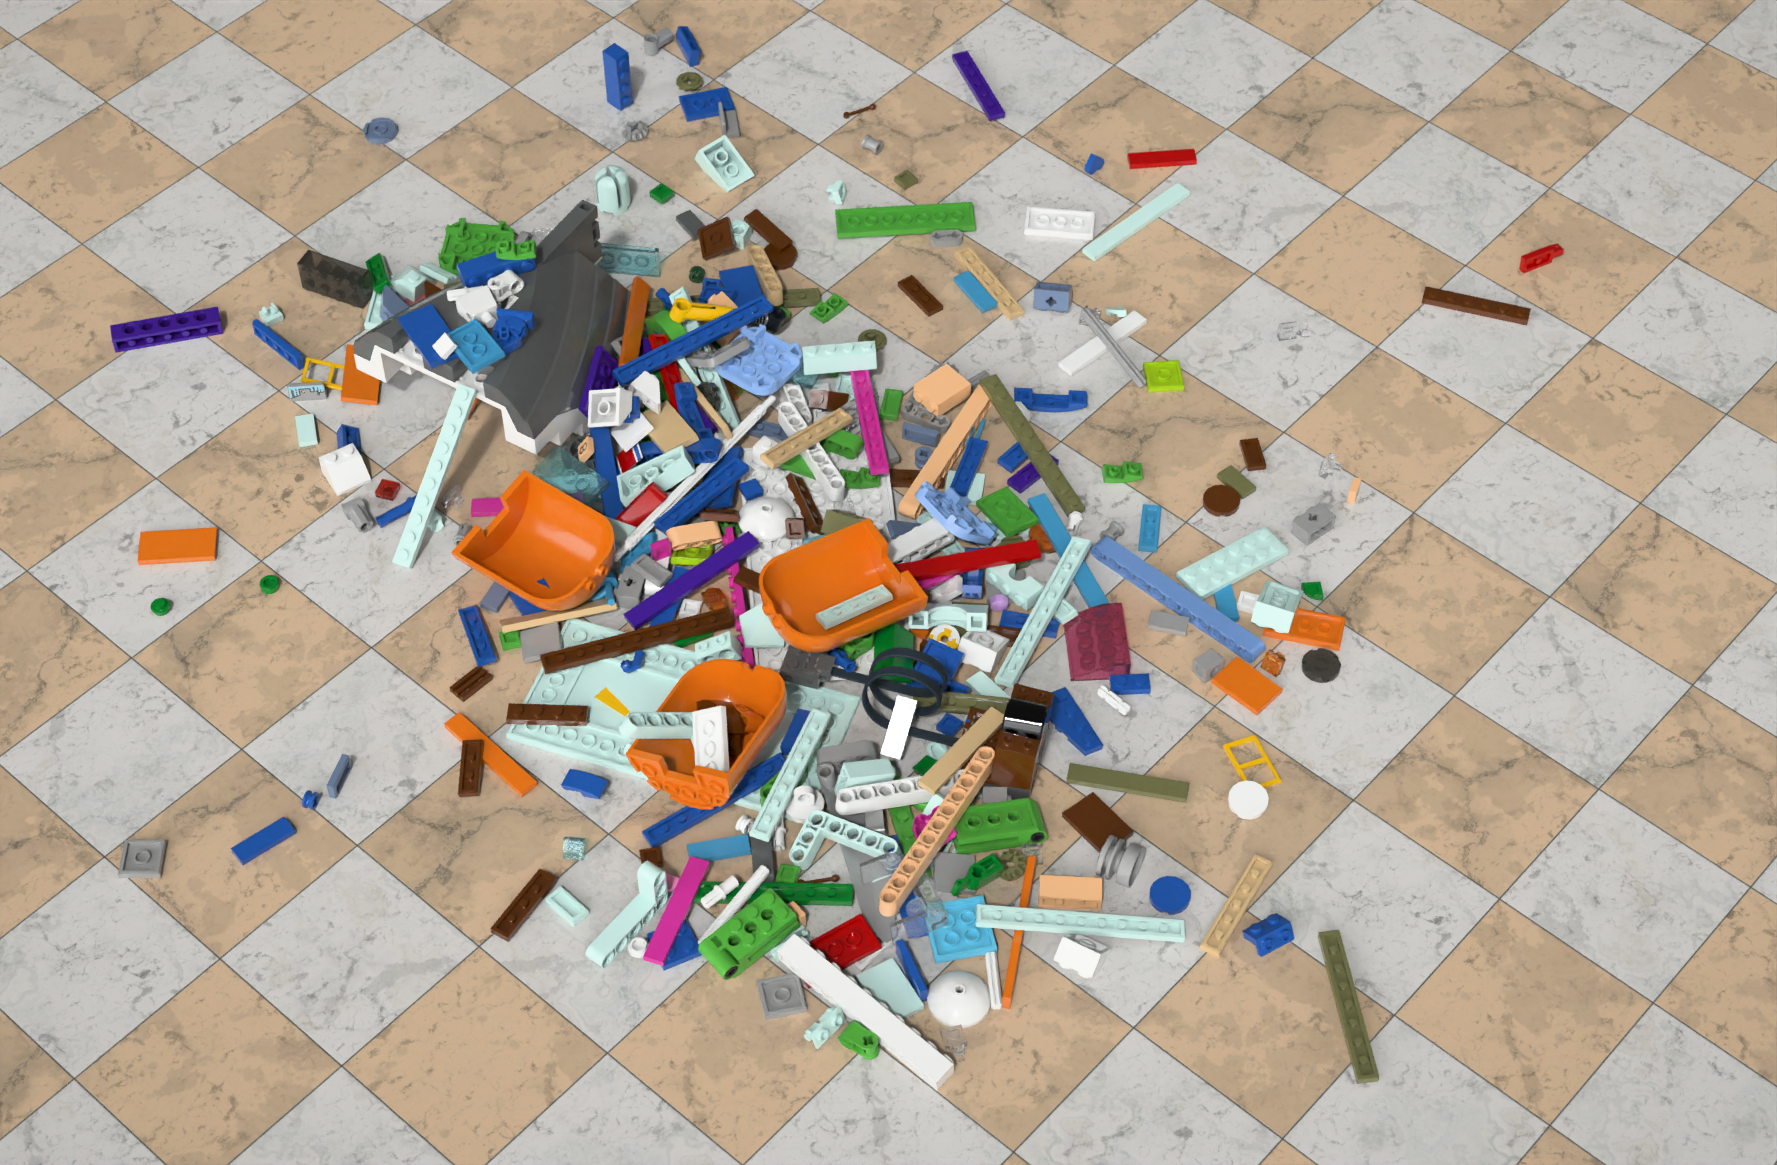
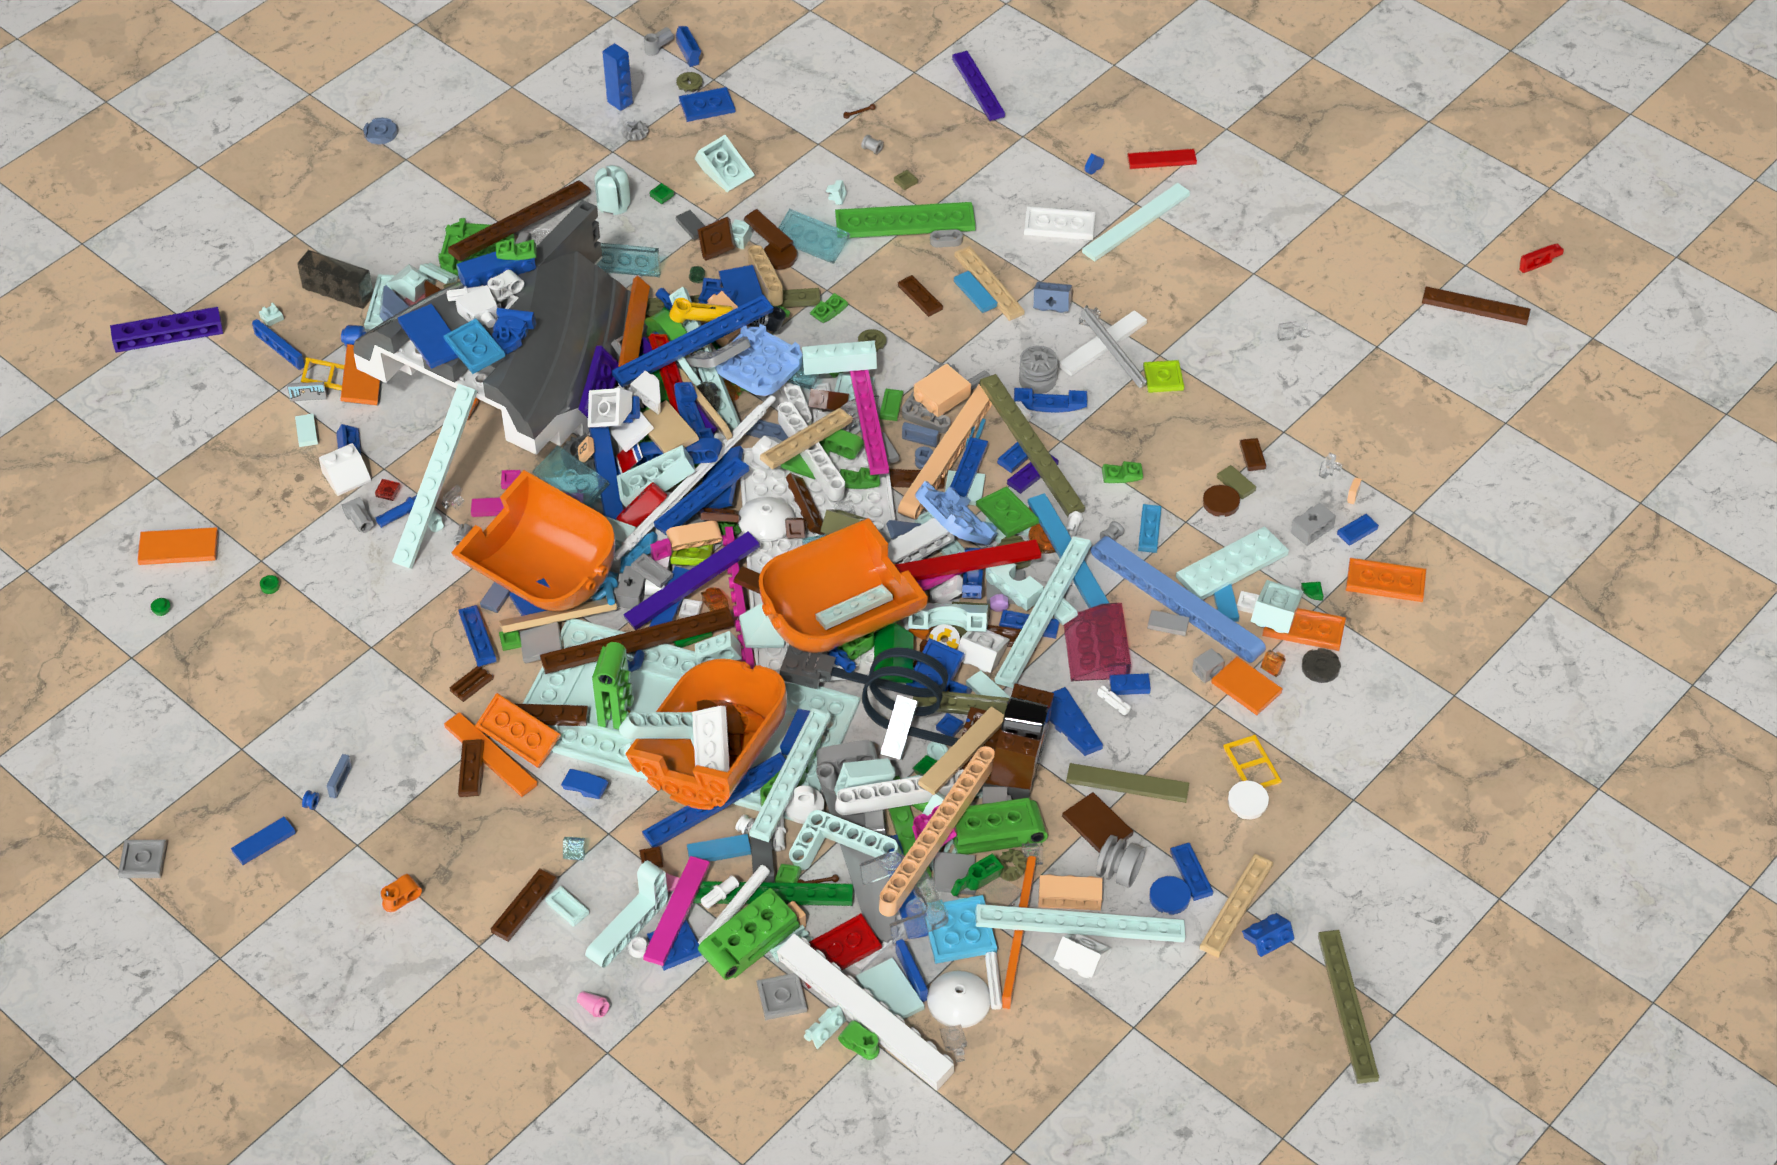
green tile [366,253,392,294] -> none
white tile [432,333,458,360] -> none
light grey panel [718,102,740,138] -> none
blue tile [738,478,763,501] -> none
light aqua tile [1105,306,1126,317] -> none
none -> blue head [341,325,367,347]
none -> orange piece [381,874,422,912]
none -> reddish brown plate [448,180,591,261]
none -> orange tile [475,693,561,769]
none -> dark pink plate [501,470,521,489]
none -> bright pink cone [577,991,609,1018]
none -> bright green hinge [592,642,634,729]
none -> clear light blue tile [778,209,850,264]
none -> light grey wheel [1019,345,1058,394]
none -> blue tile [1170,842,1213,901]
none -> blue tile [1337,514,1379,546]
none -> orange tile [1346,558,1426,602]

